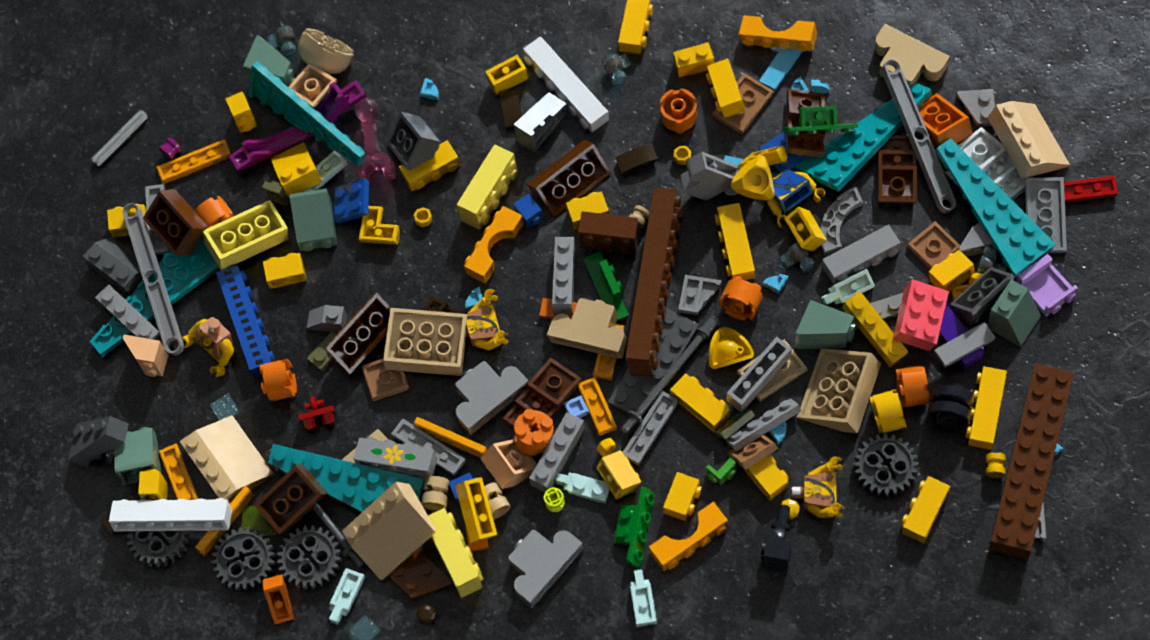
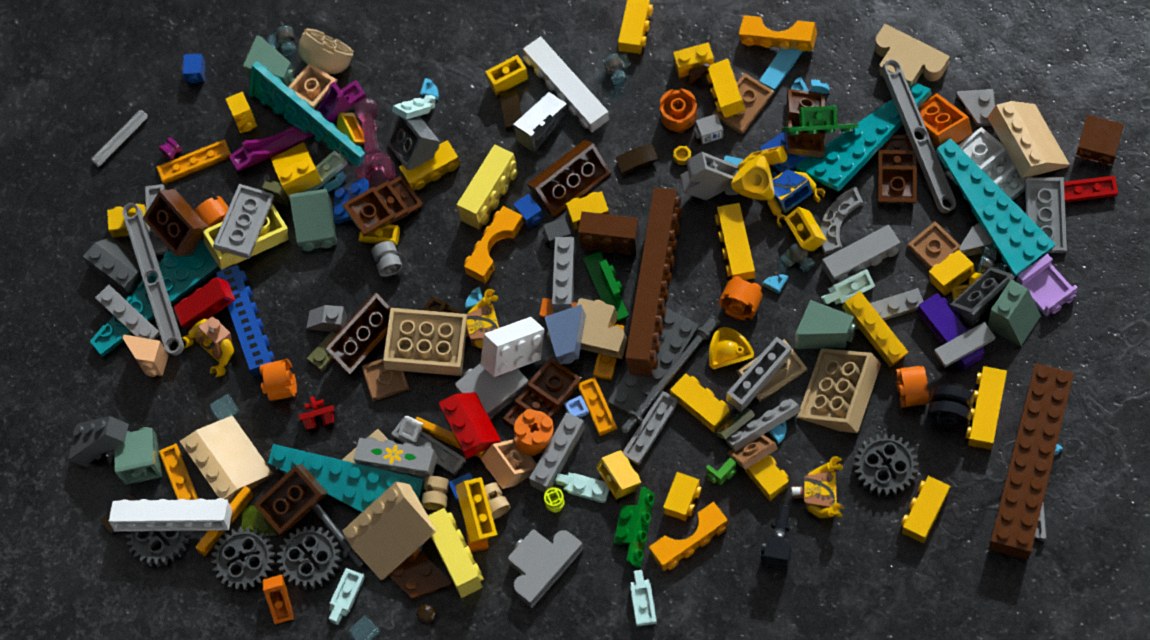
yellow brick [139,469,168,500] -> none
yellow brick [263,253,307,289] -> none
yellow tile [413,207,433,227] -> none
yellow tile [597,438,616,457] -> none
tan wheel [628,205,650,229] -> none
light grey wing [678,275,721,315] -> none
yellow tile [781,498,800,520] -> none
yellow brick [870,389,906,434] -> none
coral brick [893,279,949,351] -> none
yellow wheel [986,453,1006,478] -> none
none -> red brick [174,277,235,329]
none -> blue brick [183,54,205,83]
none -> light grey tile [213,184,275,259]
none -> medium azure tile [323,171,346,192]
none -> yellow slope [337,113,368,145]
none -> reddish brown slope [342,175,423,236]
none -> light grey wheel [371,241,403,277]
none -> light aqua hinge [392,95,437,120]
none -> white tile [398,416,424,442]
none -> red slope [438,392,501,459]
none -> white brick [481,317,545,377]
none -> dark grey brick [542,217,571,248]
none -> sand blue slope [545,304,586,365]
none -> dark brown bar [688,63,710,85]
none -> light grey brick [694,114,723,144]
none -> reddish brown piece [1076,114,1124,166]

